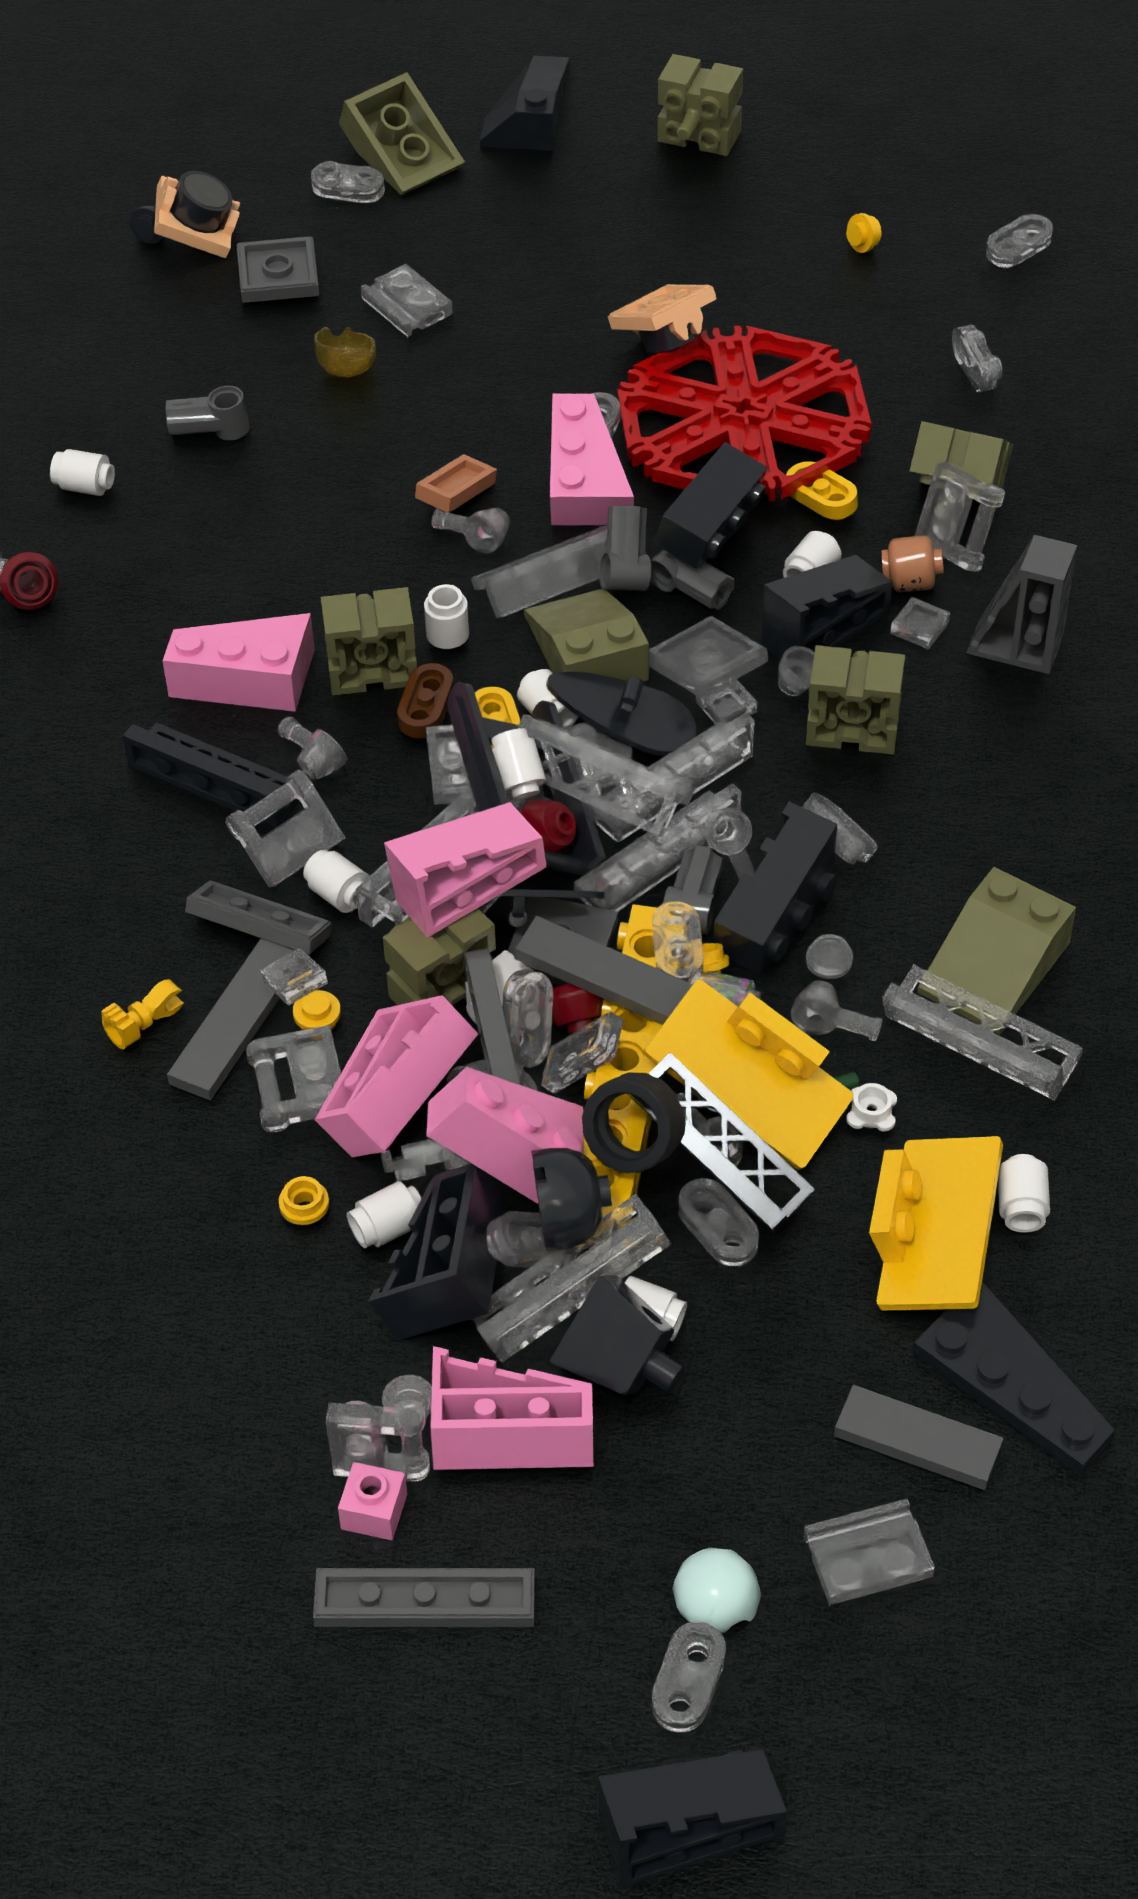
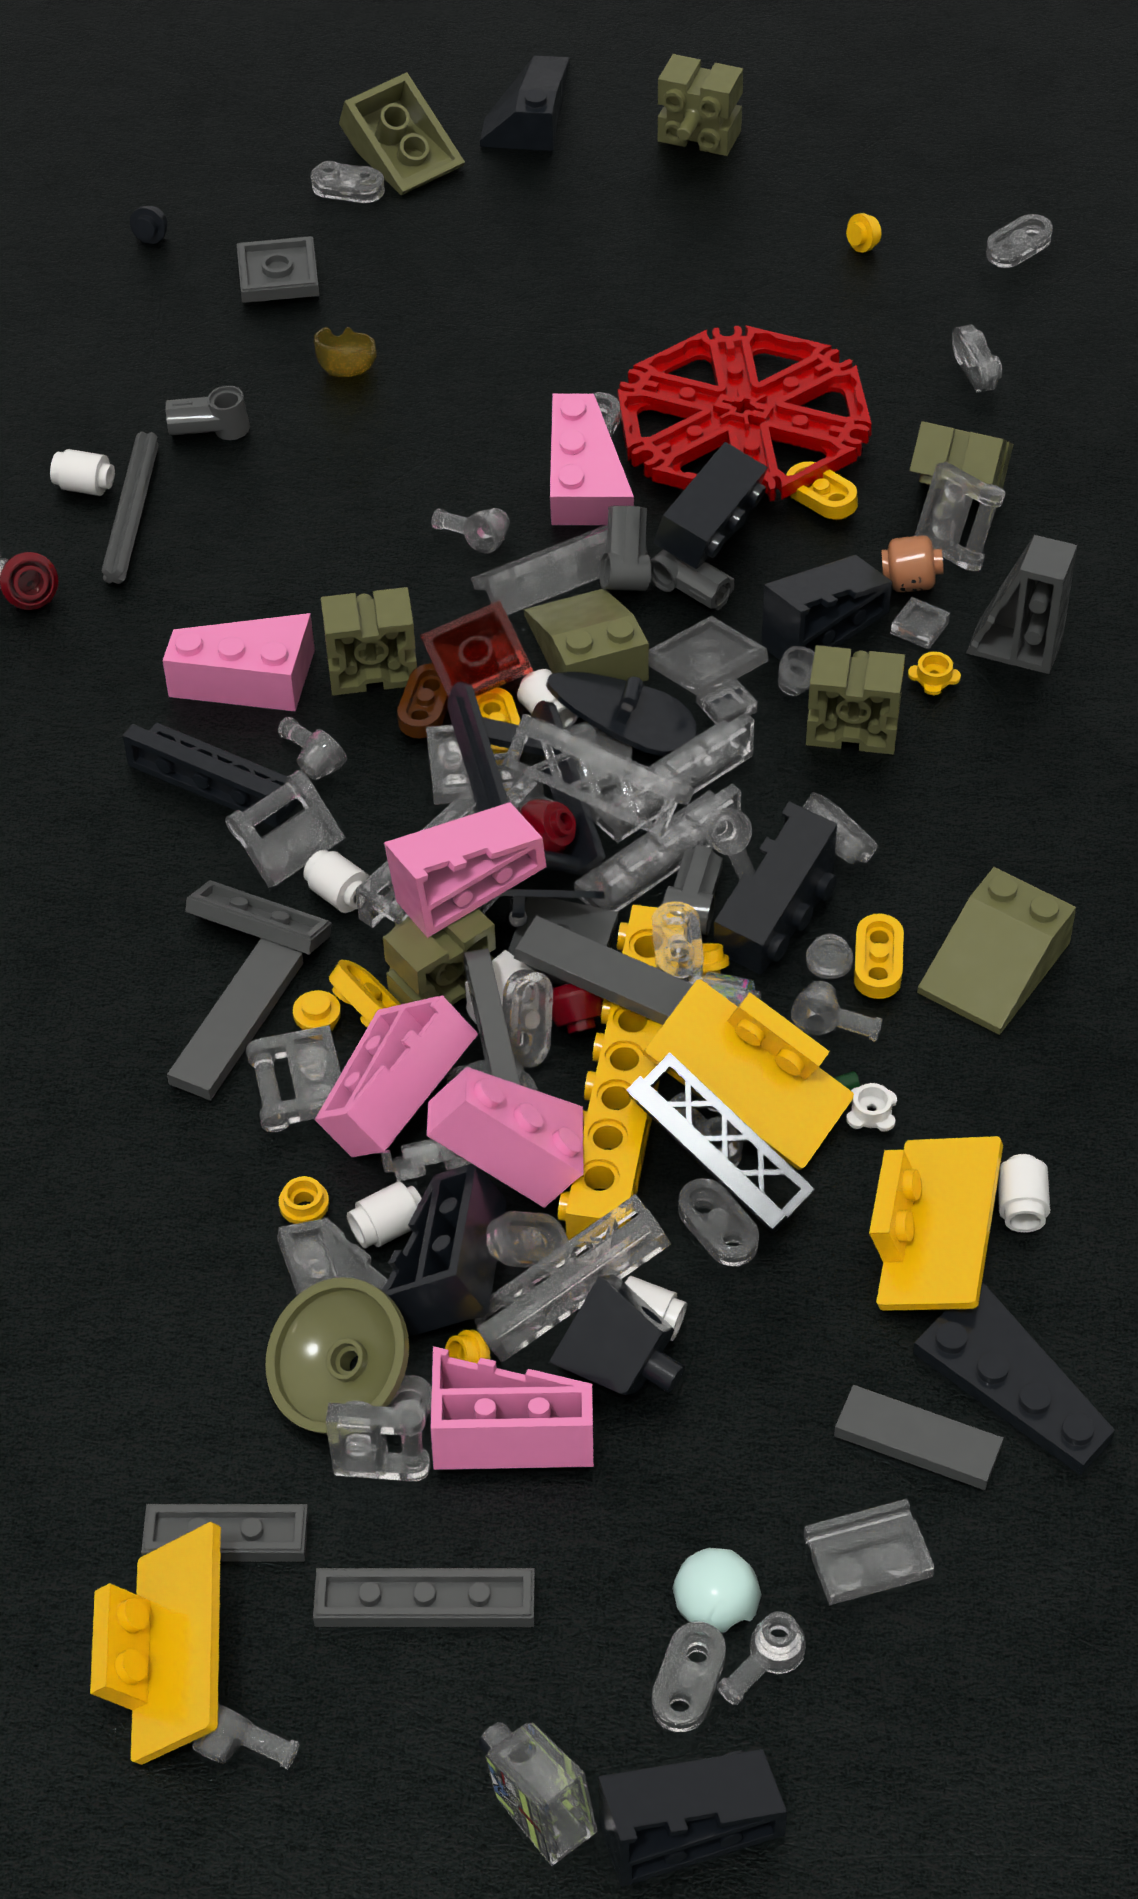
yellow piece [101,979,184,1049] -> none
piece [154,171,240,258] -> none
clear tile [261,948,328,1005] -> none
bright pink plate [338,1462,407,1541] -> none
clear plate [361,263,453,337] -> none
nougat tile [415,454,497,513] -> none
white brick [424,584,469,649] -> none
white brick [491,728,546,800] -> none
black cylinder [531,1147,612,1252] -> none
clear tile [541,1011,624,1094] -> none
black tyre [582,1072,684,1173] -> none
light nougat piece [607,284,717,354] -> none
white brick [783,531,841,578] -> none
clear fence [882,964,1083,1101] -> none
none -> yellow bracket [90,1522,221,1765]
none -> dark grey axle [101,432,159,584]
none -> dark grey tile [141,1504,309,1562]
none -> clear bar [192,1704,300,1769]
none -> olive dish [265,1277,409,1435]
none -> clear wing [277,1218,388,1295]
none -> yellow plate [329,960,401,1027]
none -> clear red slope [420,600,533,697]
none -> yellow plate [445,1330,490,1364]
none -> clear torso [479,1722,597,1866]
none -> clear bar [717,1611,806,1705]
none -> yellow plate [854,914,904,999]
none -> yellow plate [908,652,961,695]

